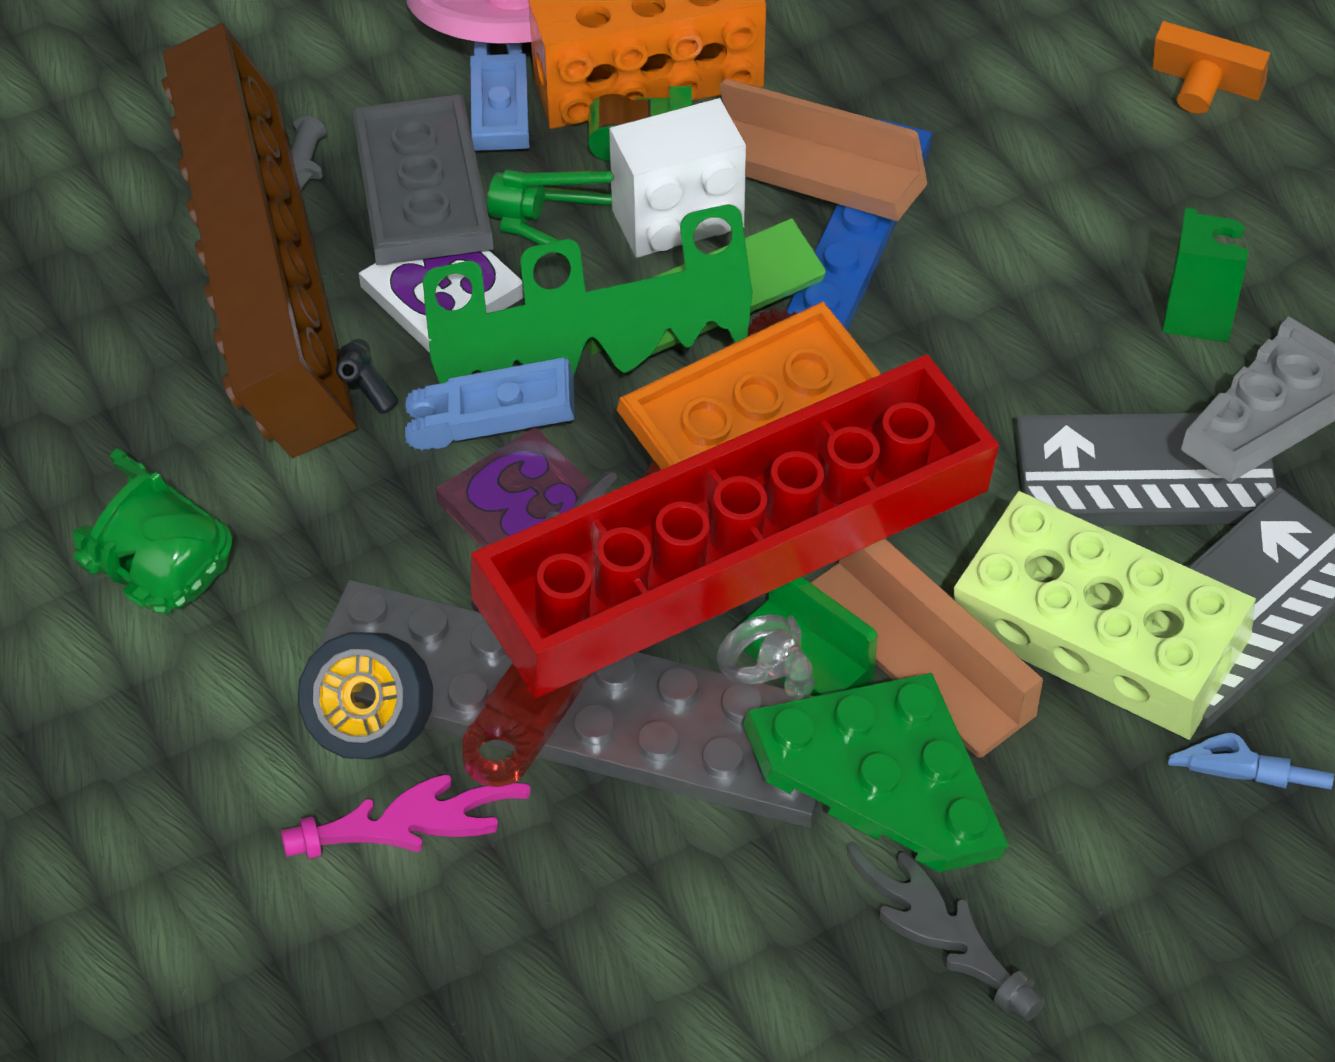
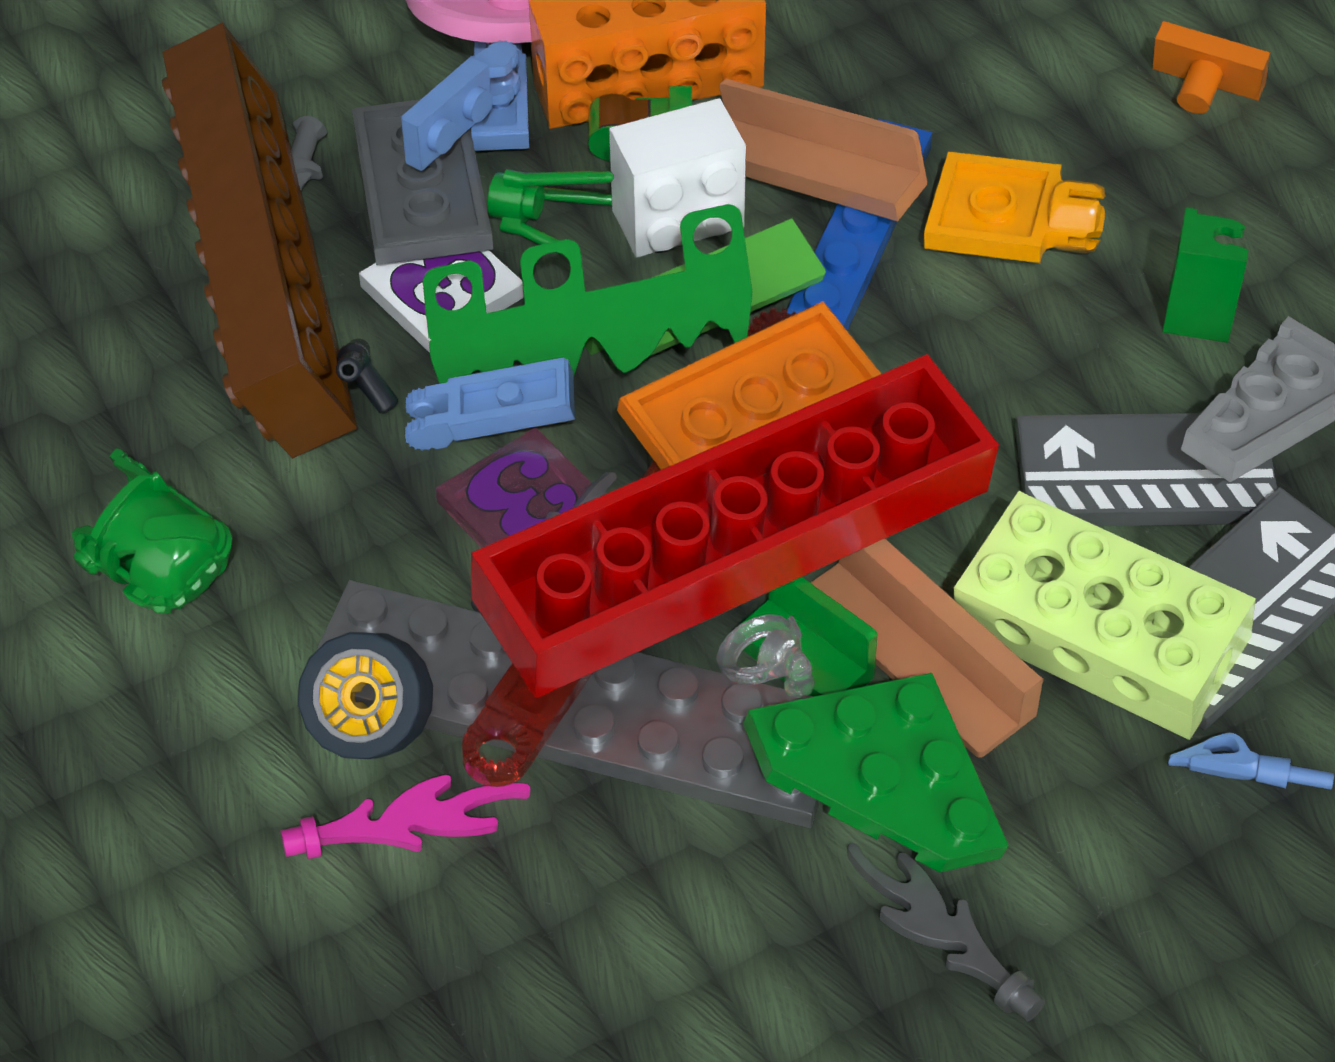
none -> medium blue hinge [401,40,521,171]
none -> light orange plate [924,152,1106,263]

